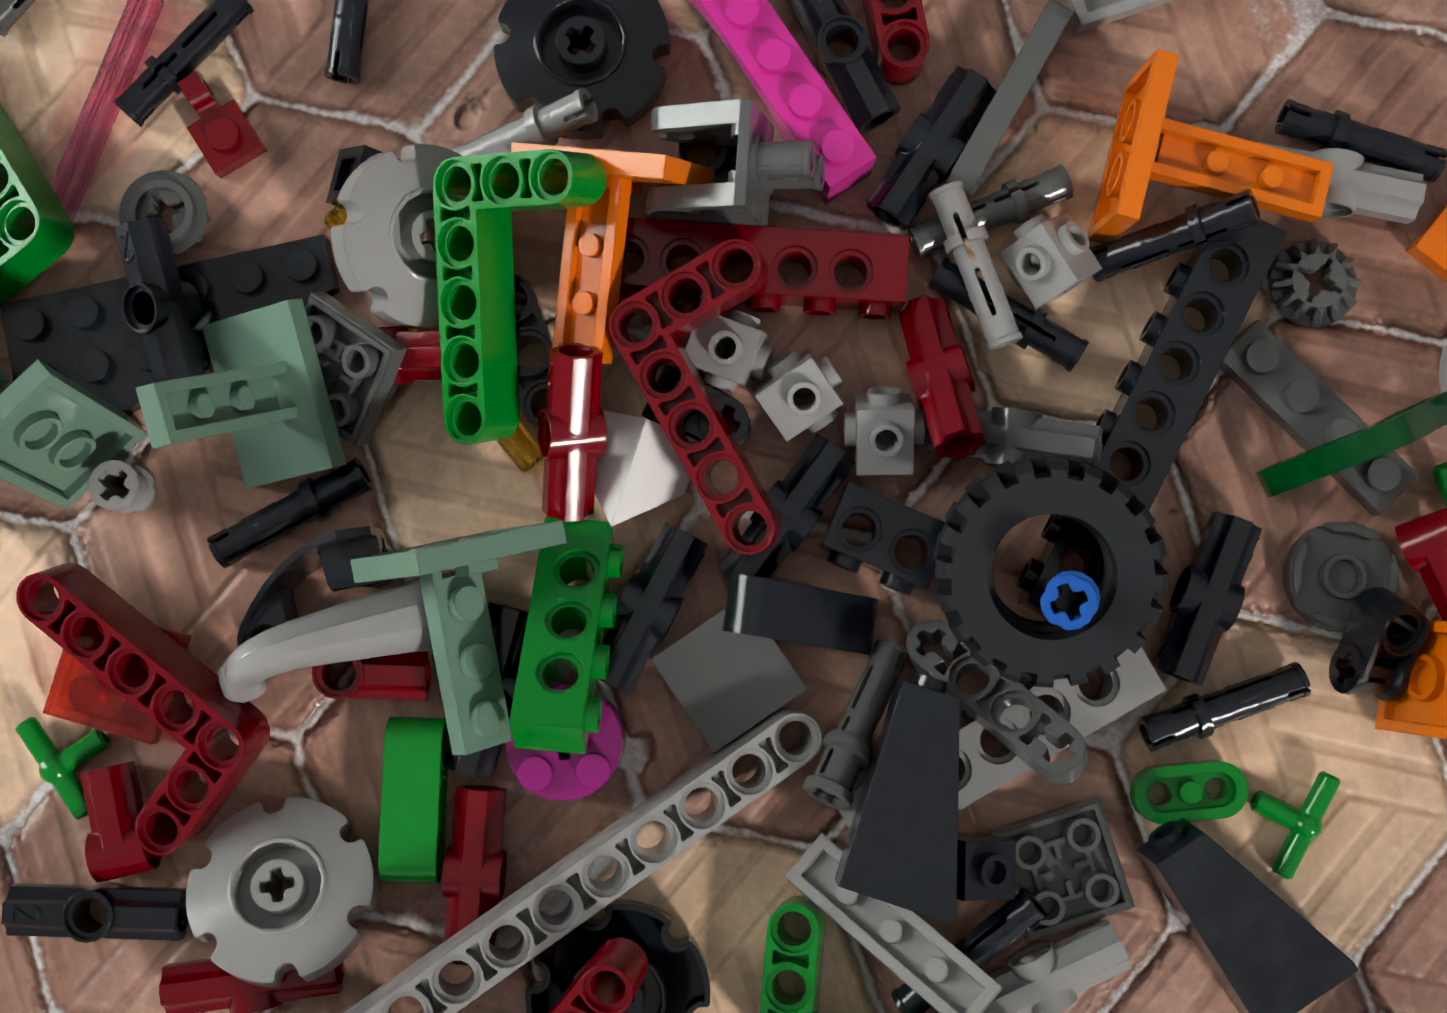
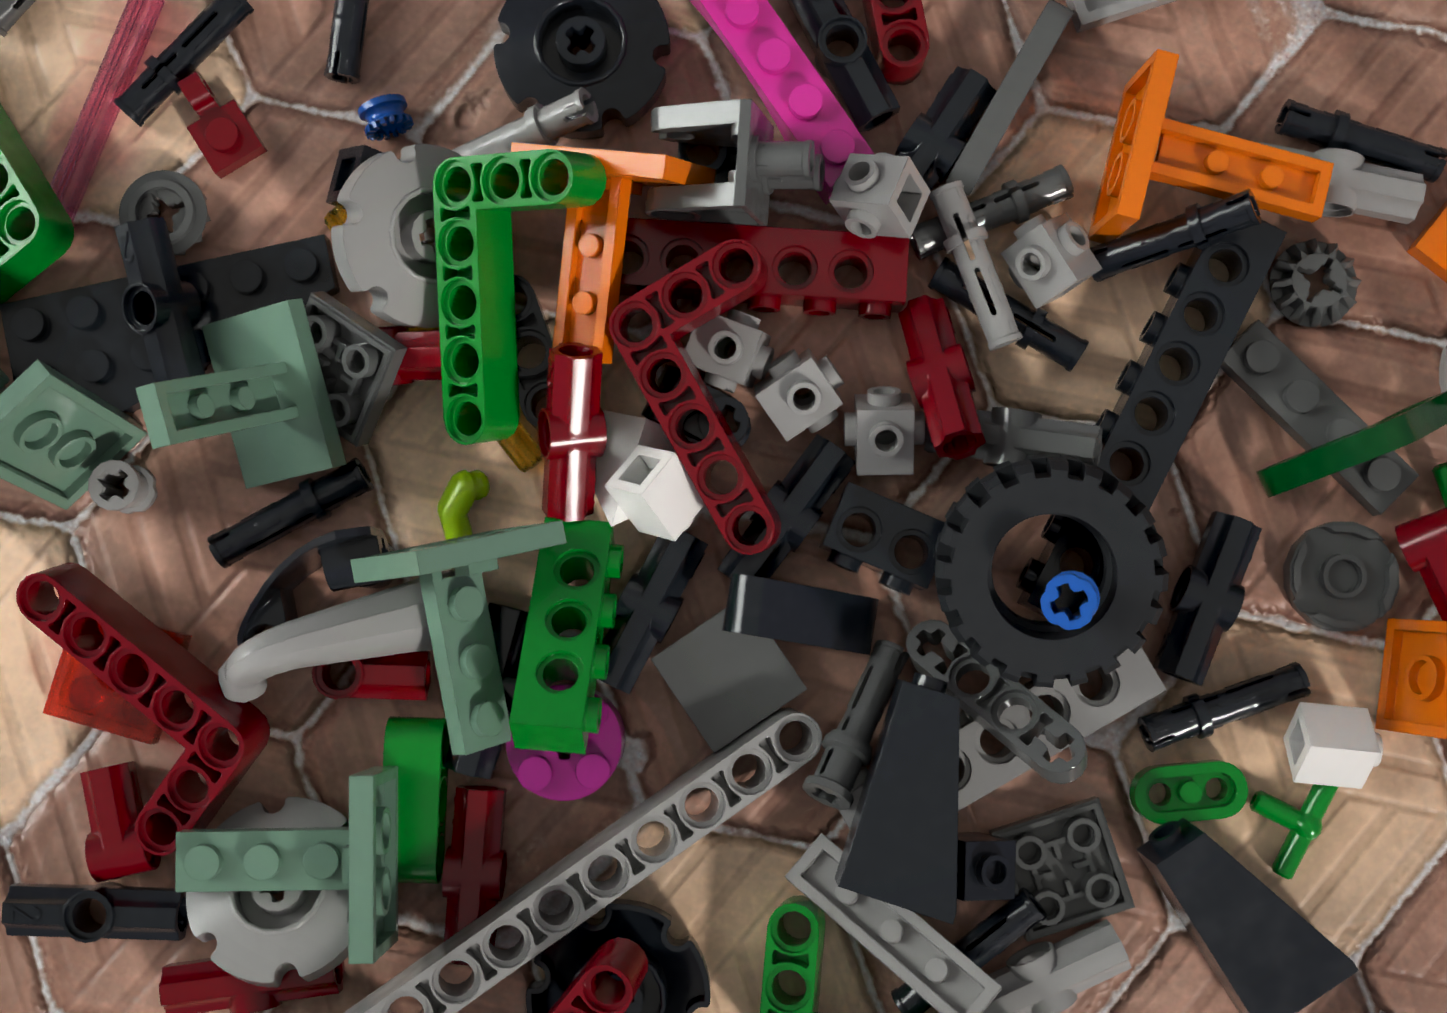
green piece [15,717,110,820] -> none
black piece [1329,587,1430,702] -> none
none -> sand green piece [175,766,398,964]
none -> blue bush [358,94,414,141]
none -> lime arm [438,470,490,540]
none -> white brick [604,445,705,541]
none -> light grey brick [829,152,931,239]
none -> white brick [1283,702,1383,789]

